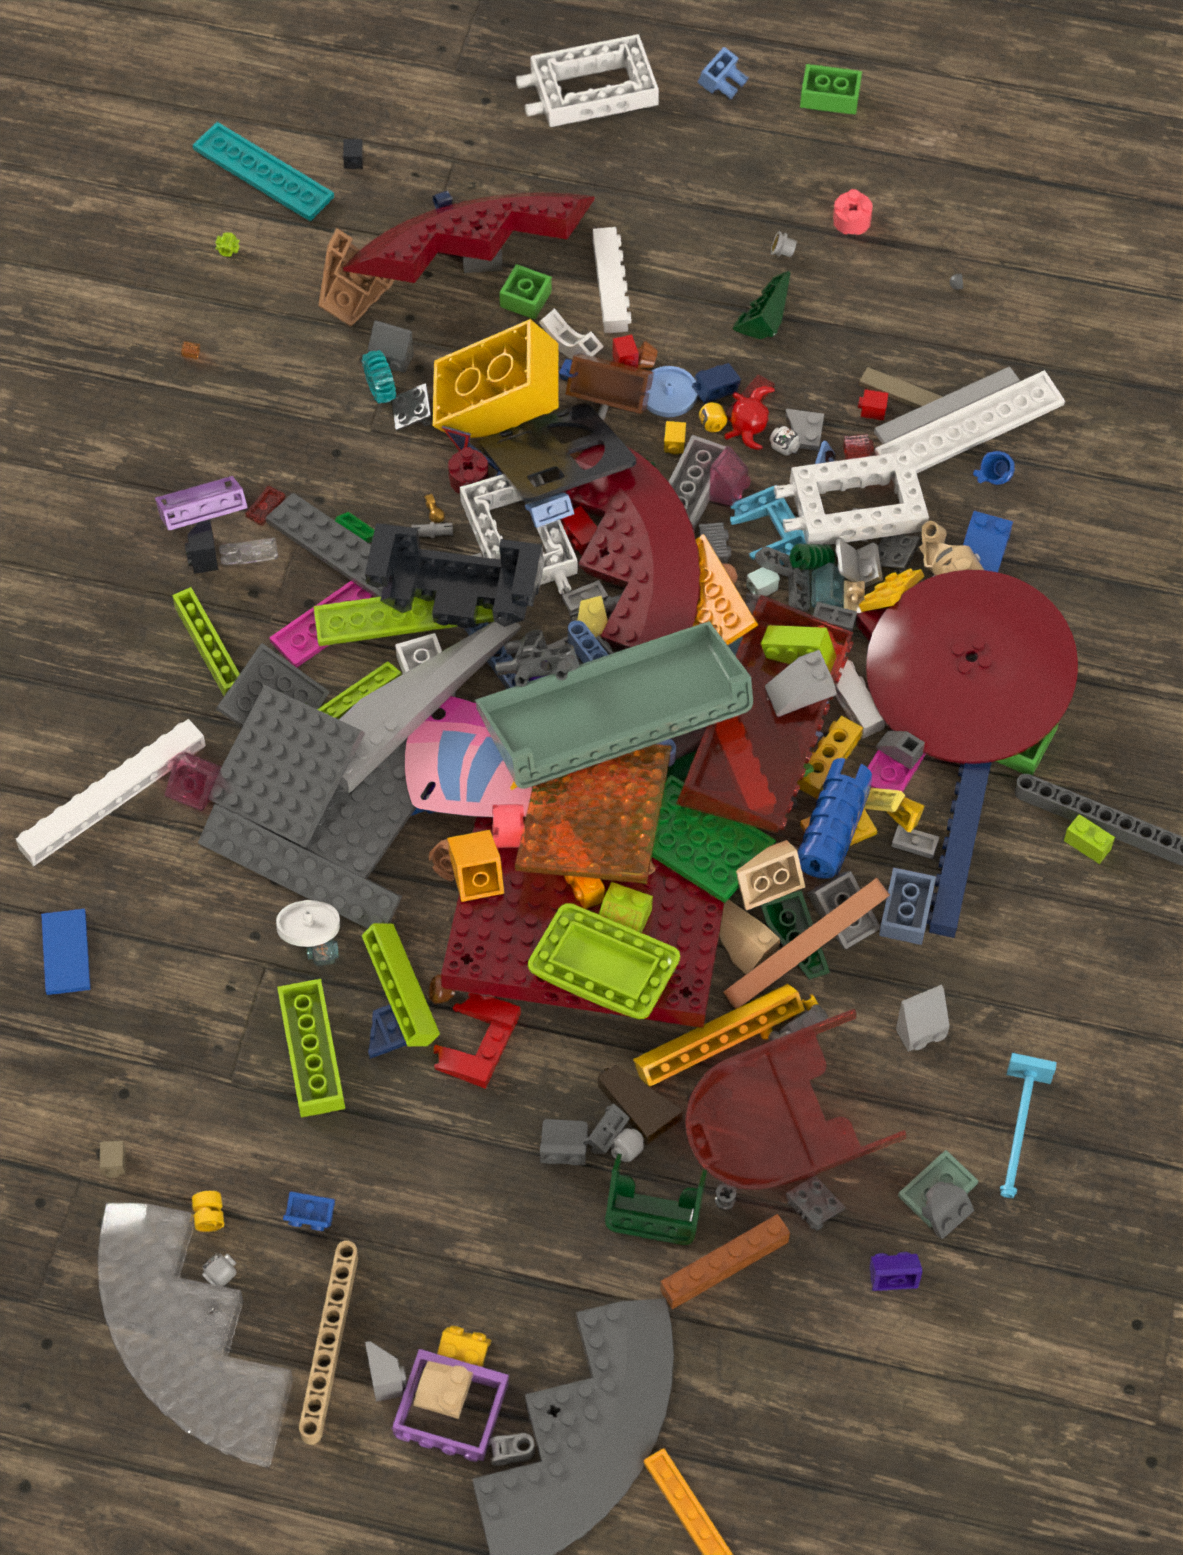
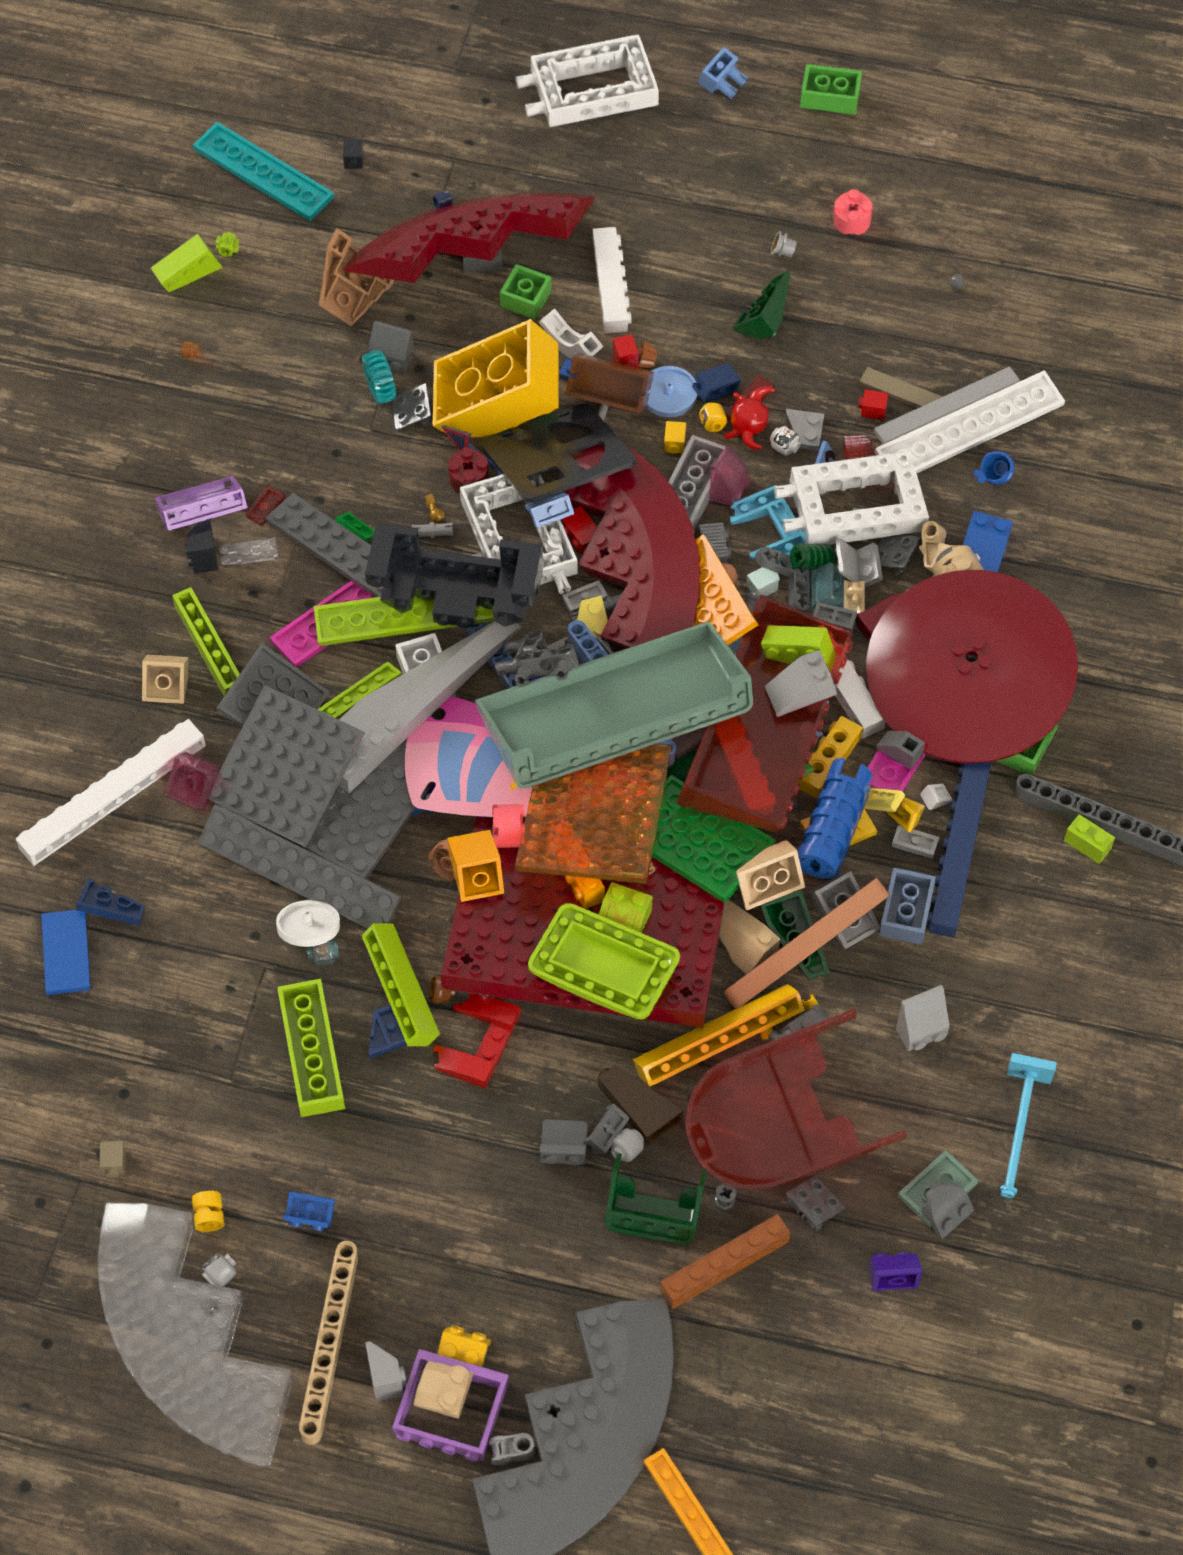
yellow plate [858,569,924,612] -> none
none -> dark blue wing [76,877,146,926]
none -> tan slope [142,655,188,704]
none -> lime wedge [151,234,223,292]
none -> white slope [920,784,953,810]

